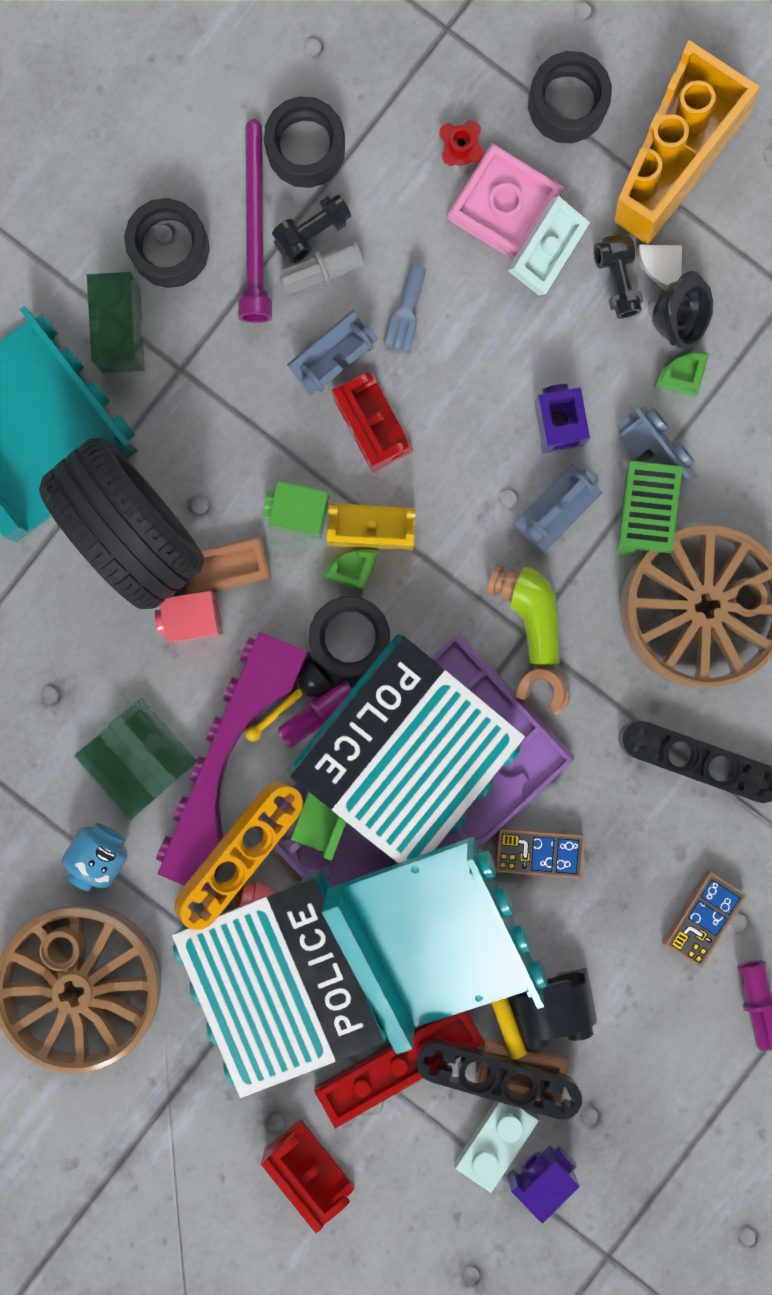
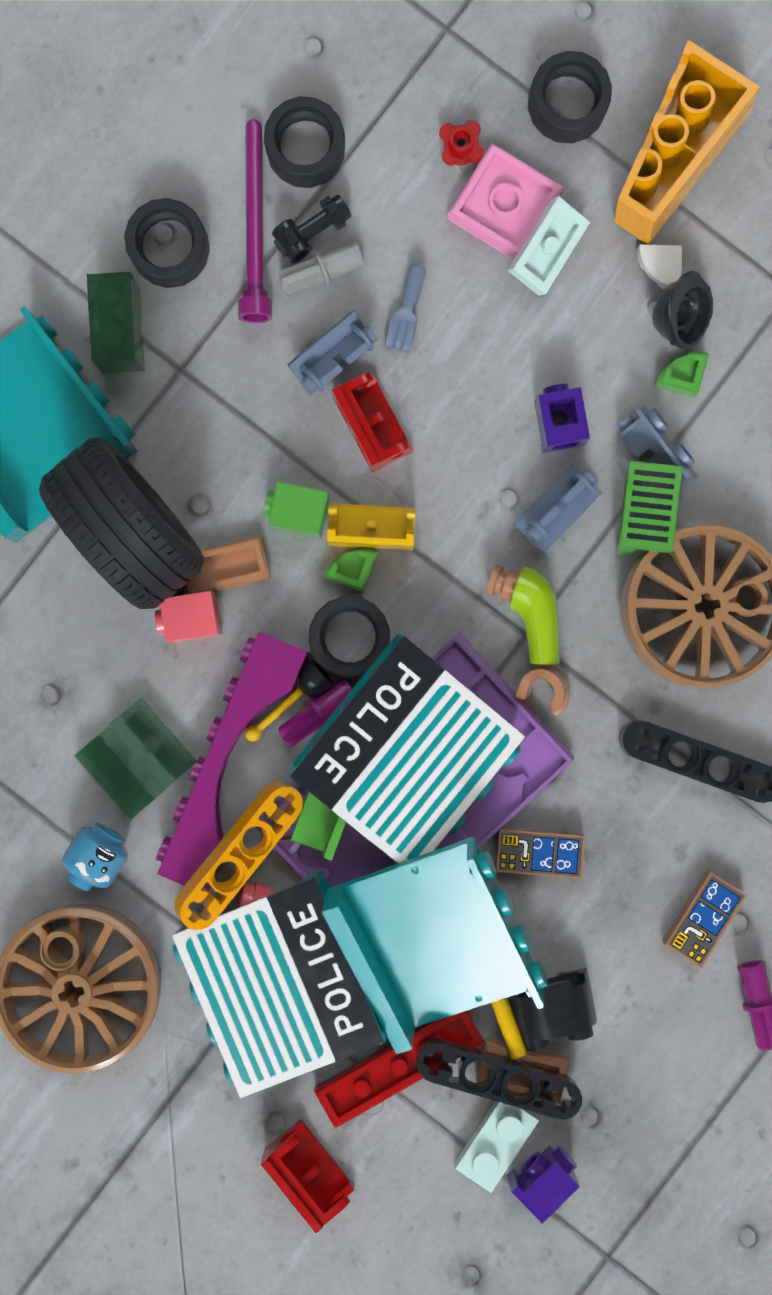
black bar [594,234,644,319] -> none

